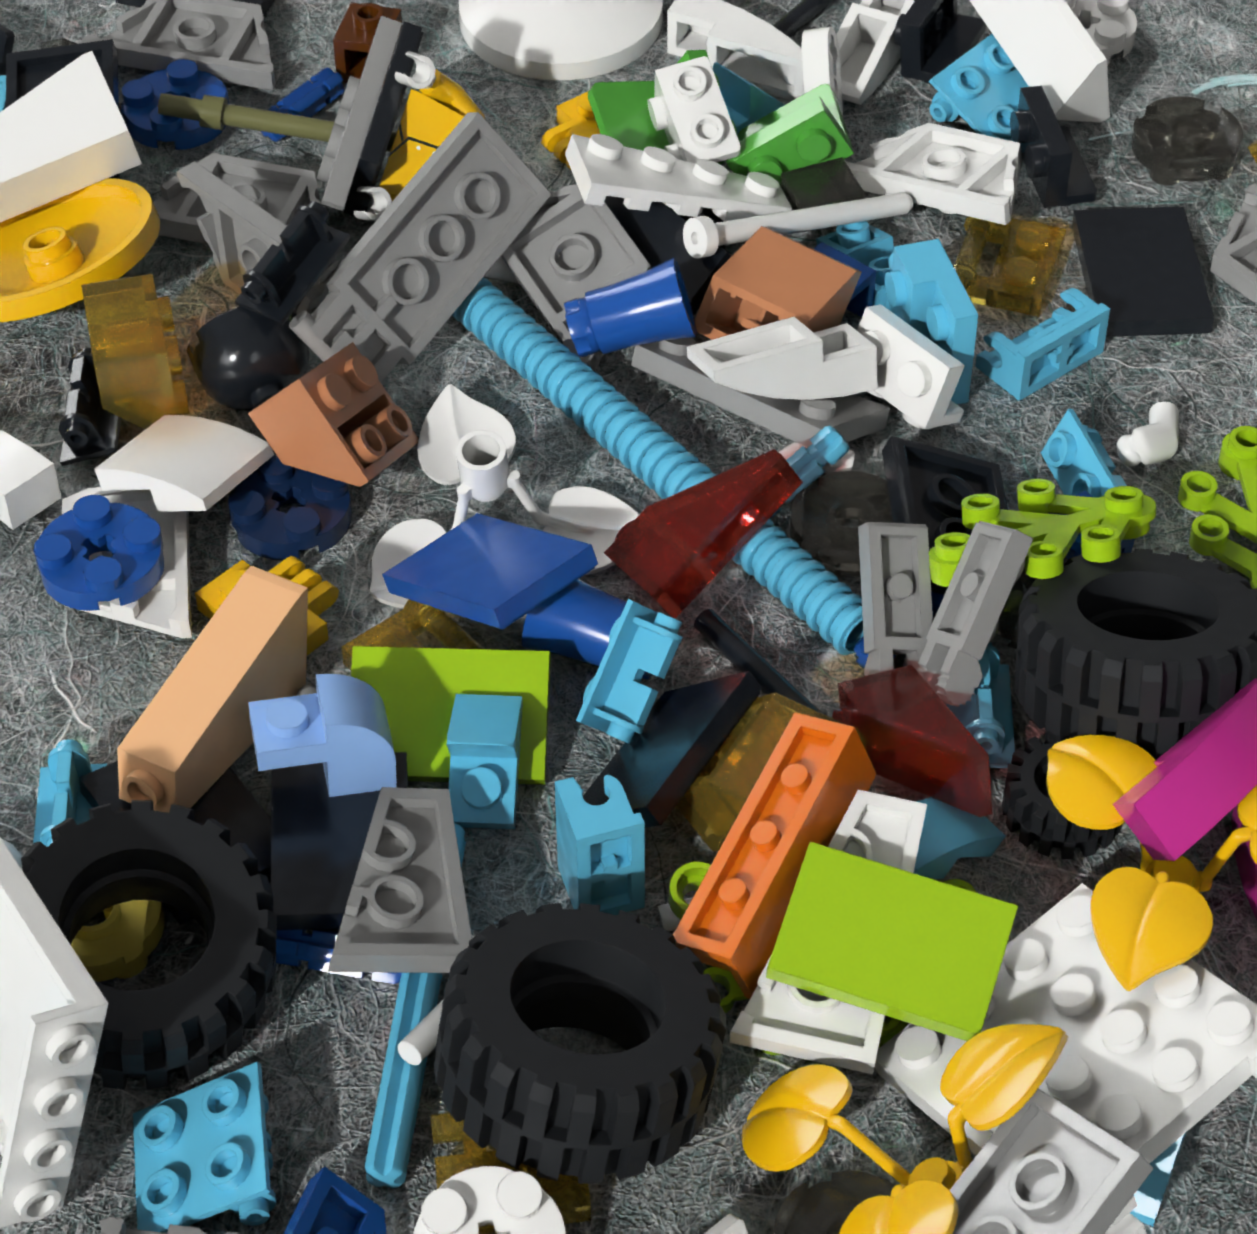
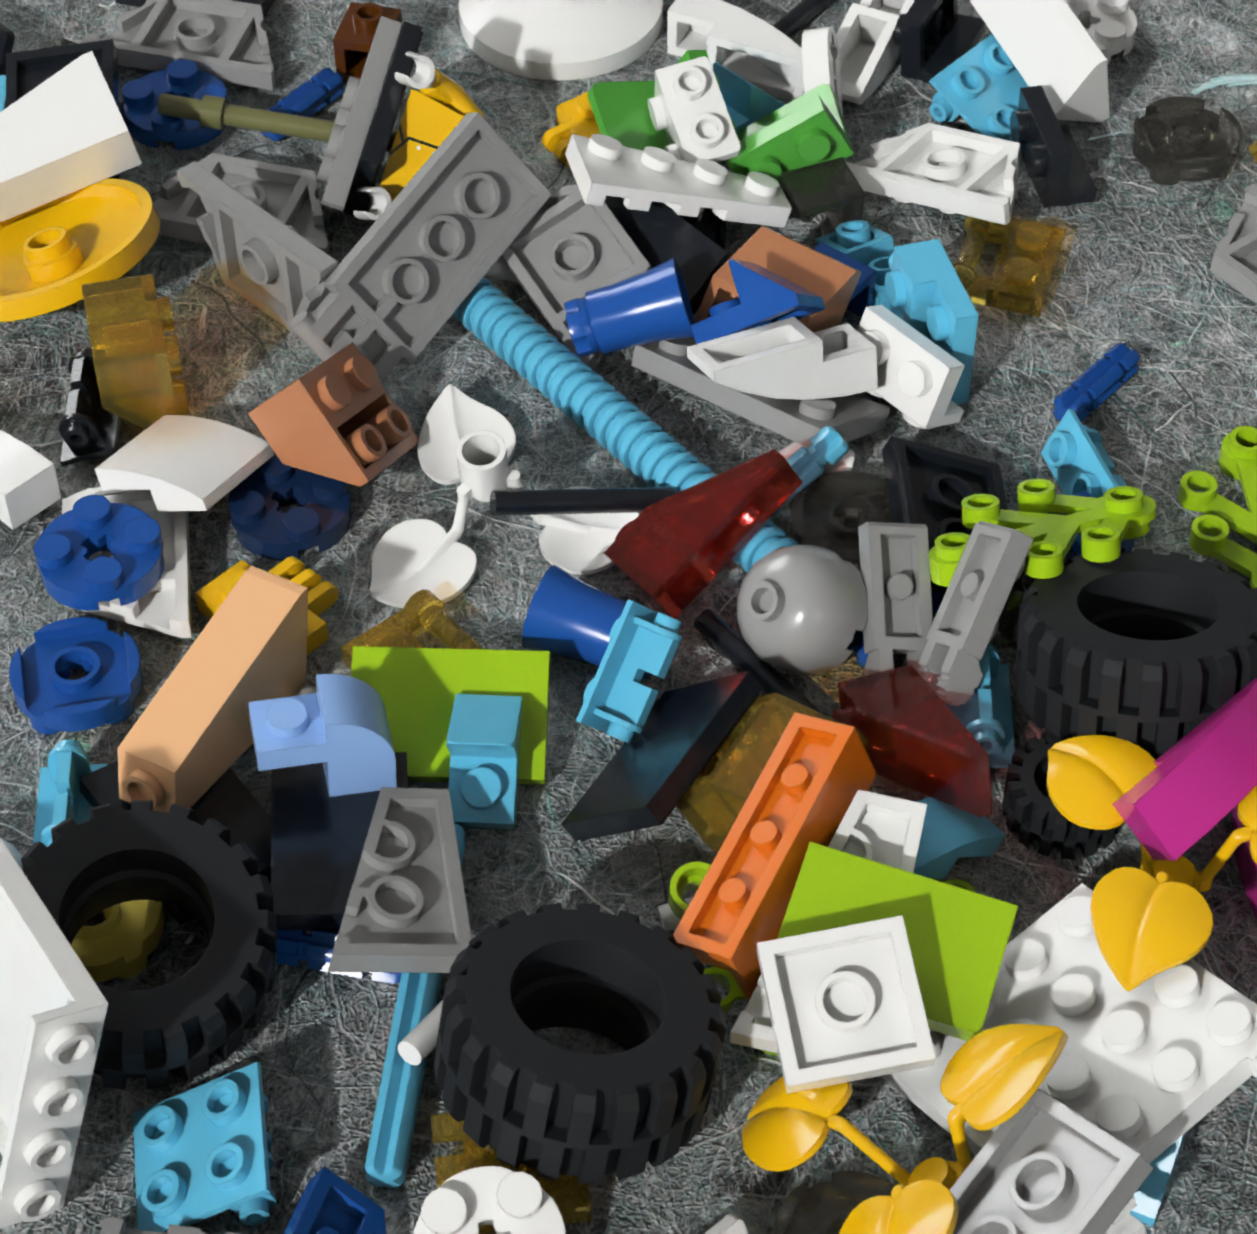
black cylinder [186,306,310,410] -> none
black hinge [235,201,351,324] -> none
blue tile [382,513,598,630] -> none
medium azure hinge [555,775,645,915] -> none
white bar [683,192,913,259] -> none
medium azure hinge [975,288,1110,401] -> none
black tile [1072,207,1214,337] -> none
white arm [1116,402,1179,467] -> none
none -> blue plate [9,617,143,735]
none -> black bar [490,487,676,516]
none -> blue slope [690,259,826,344]
none -> light grey cylinder [737,545,868,675]
none -> white plate [756,915,936,1094]
none -> blue axle [1052,343,1140,422]

